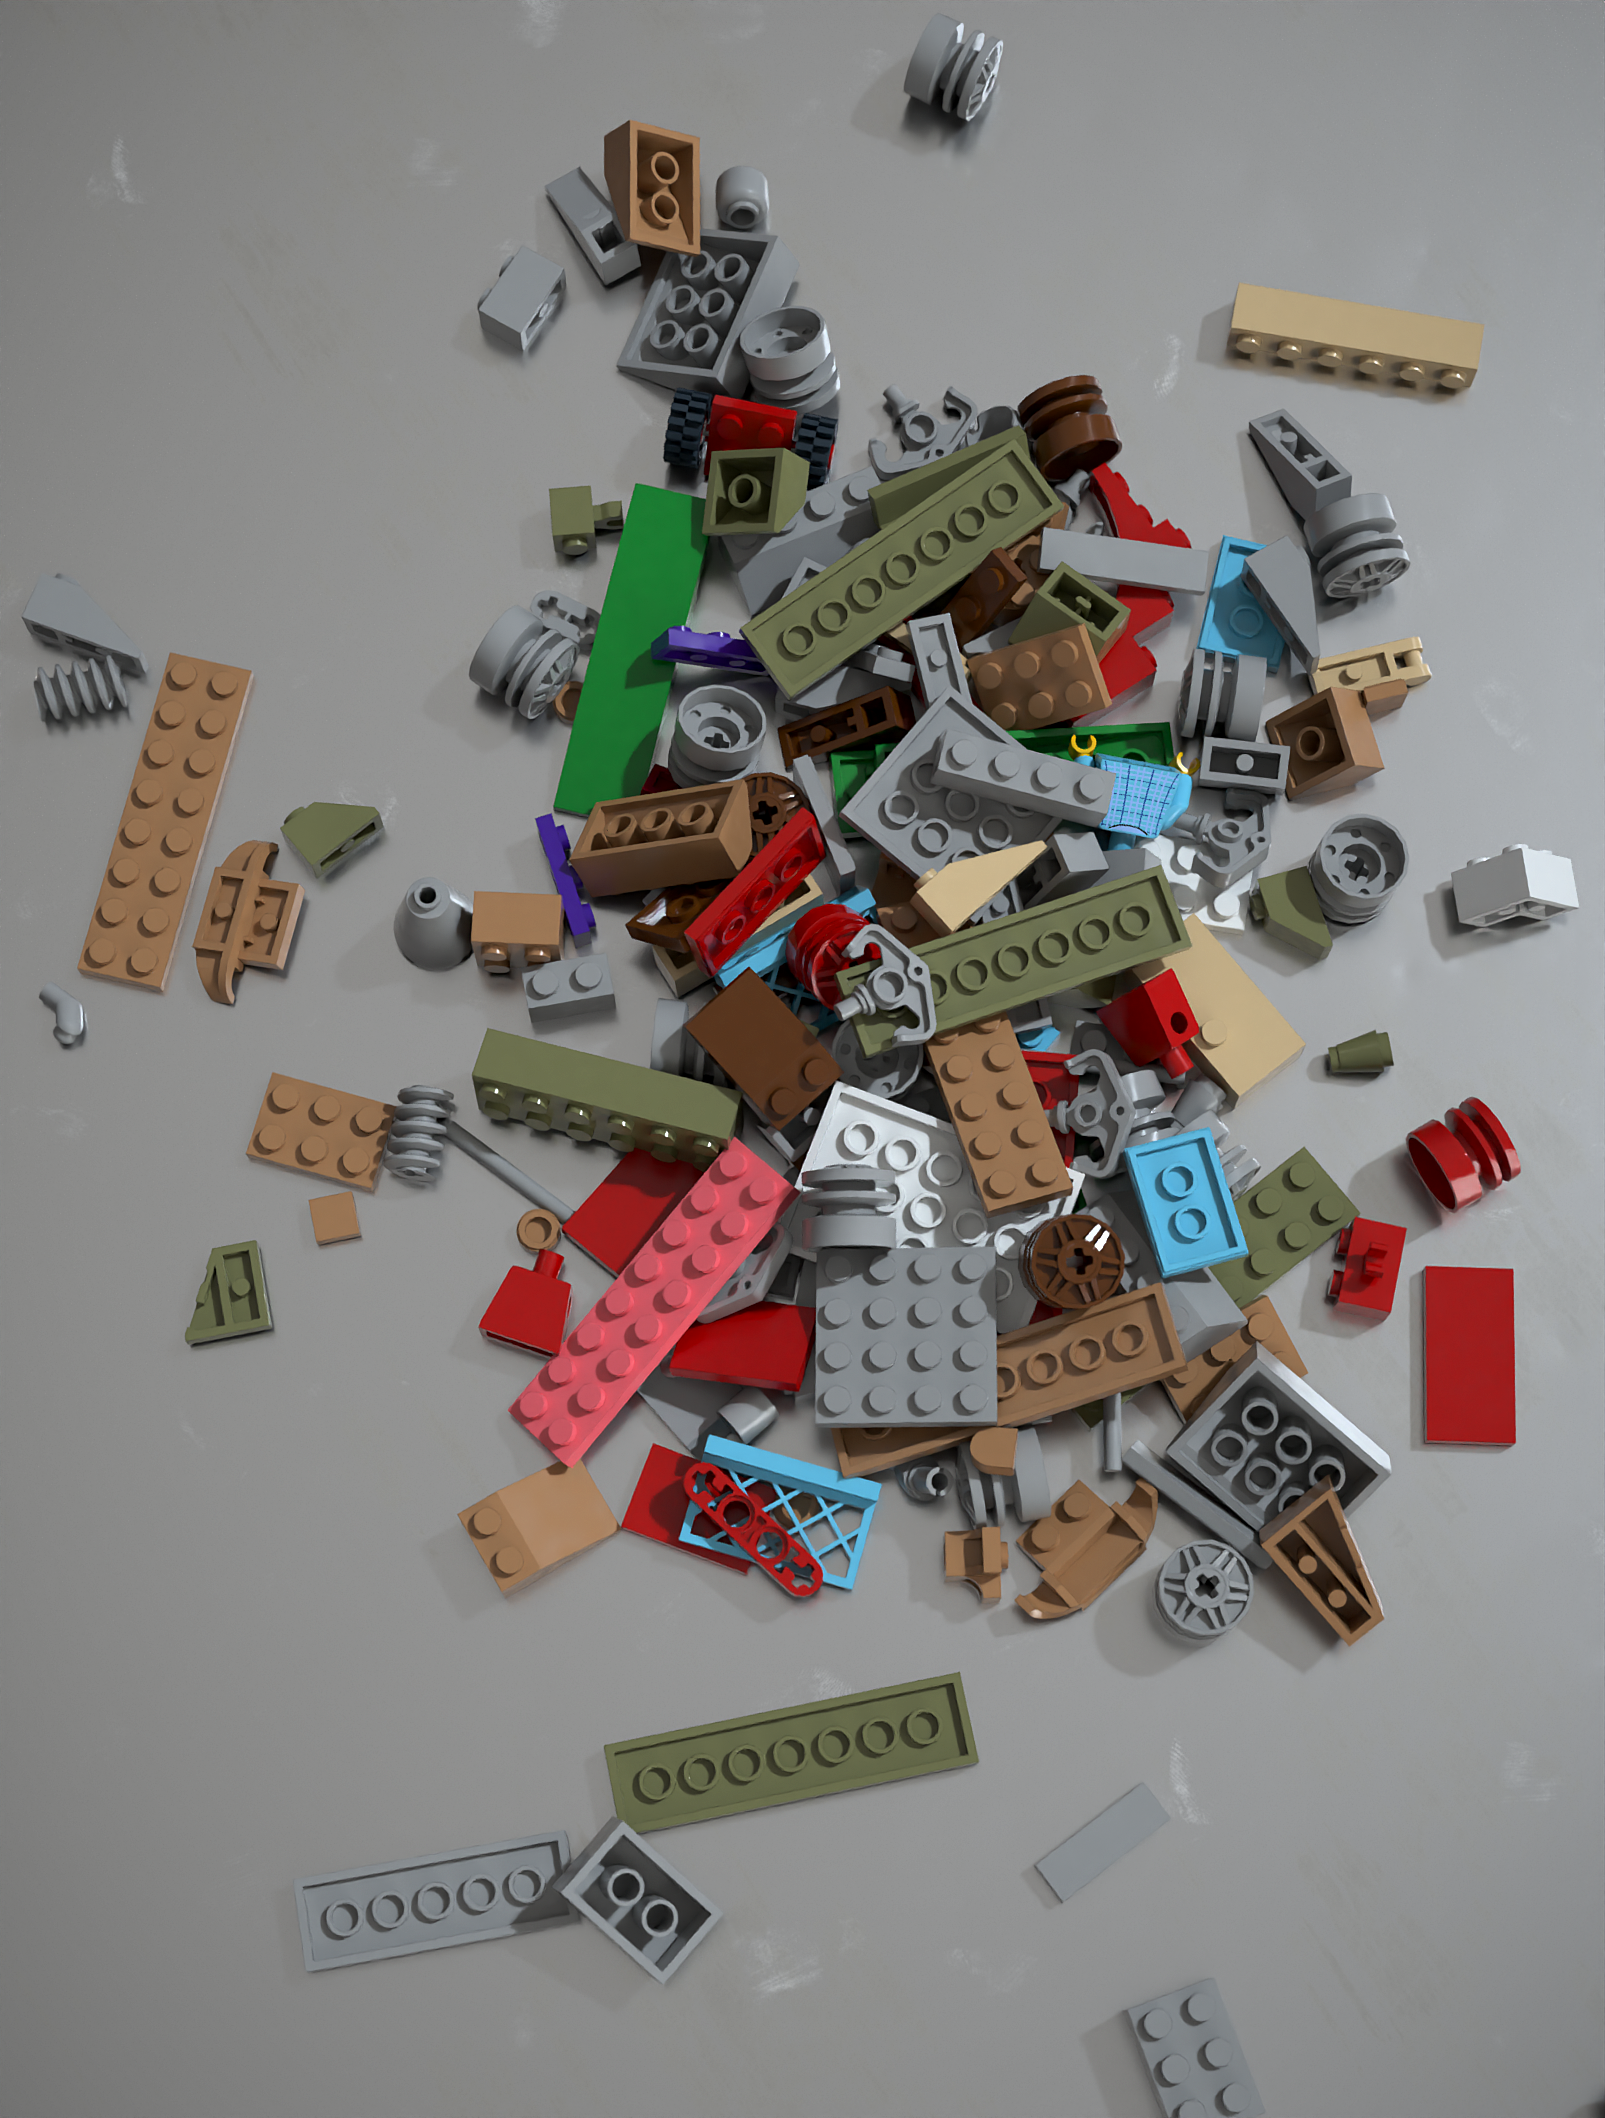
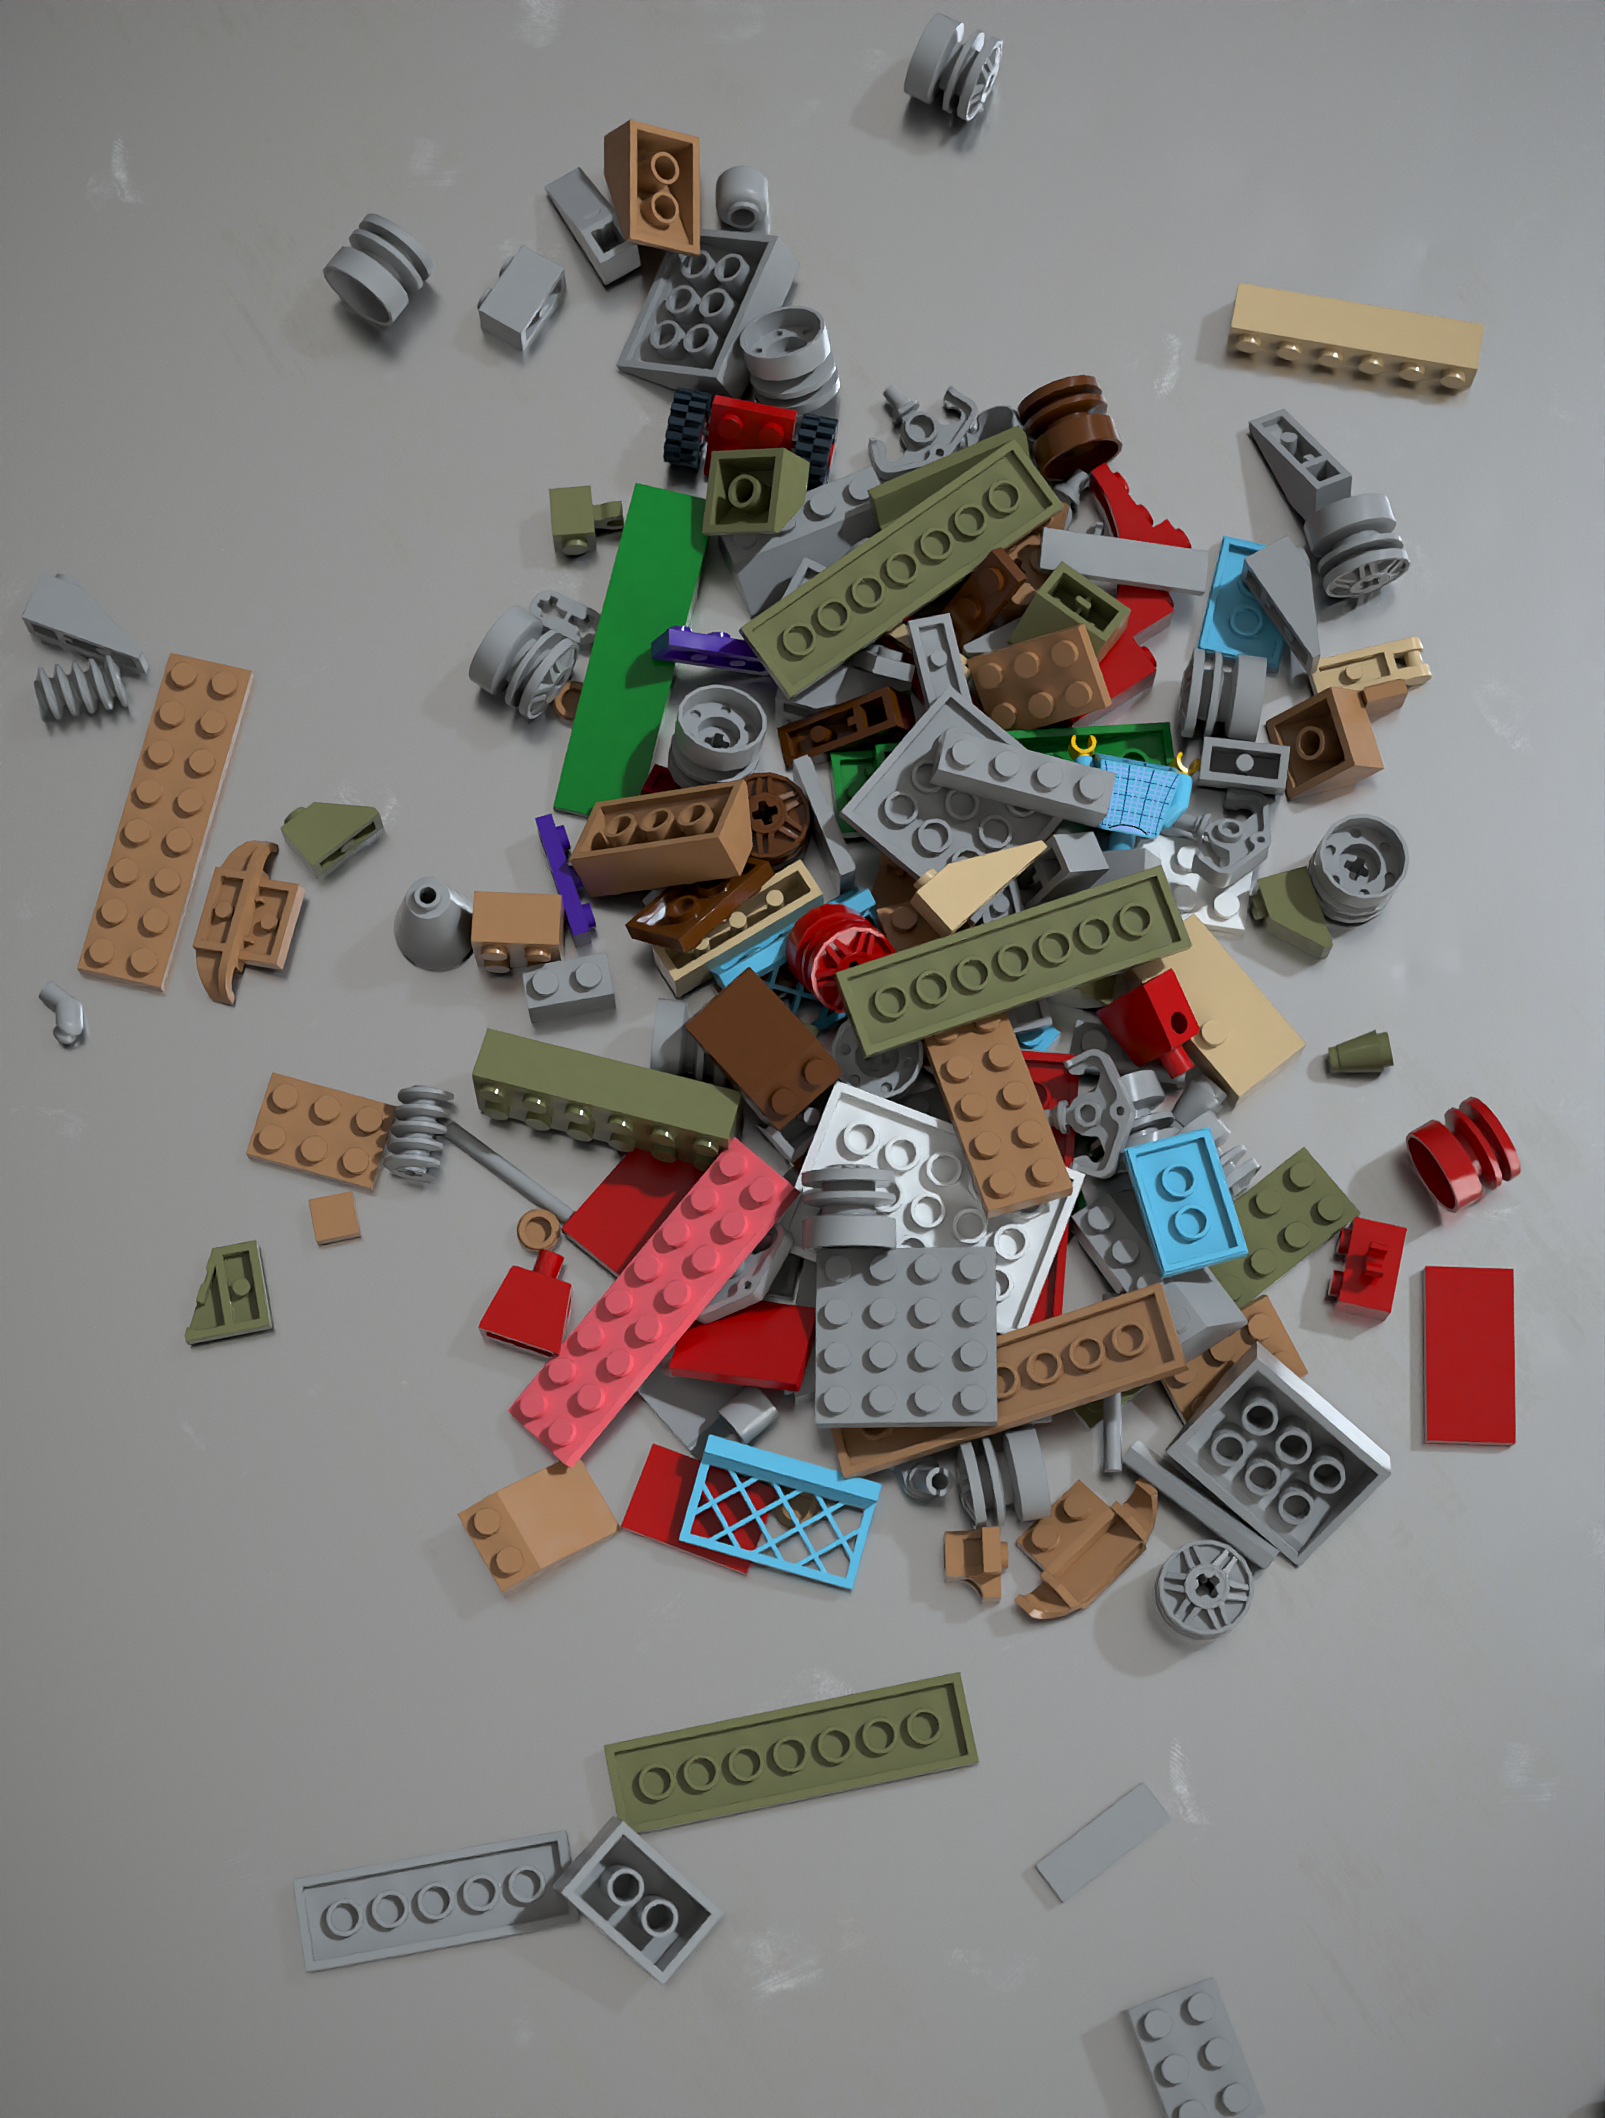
red beam [683,1462,823,1597] -> none
red tile [684,807,826,978] -> none
light grey piece [834,924,937,1047] -> none
medium nougat tile [970,1427,1018,1476] -> none
reddish brown wheel [1018,1214,1125,1309] -> none
medium nougat wedge [1259,1475,1385,1647] -> none
white brick [1451,844,1579,927] -> none
none -> light grey wheel [323,214,435,326]

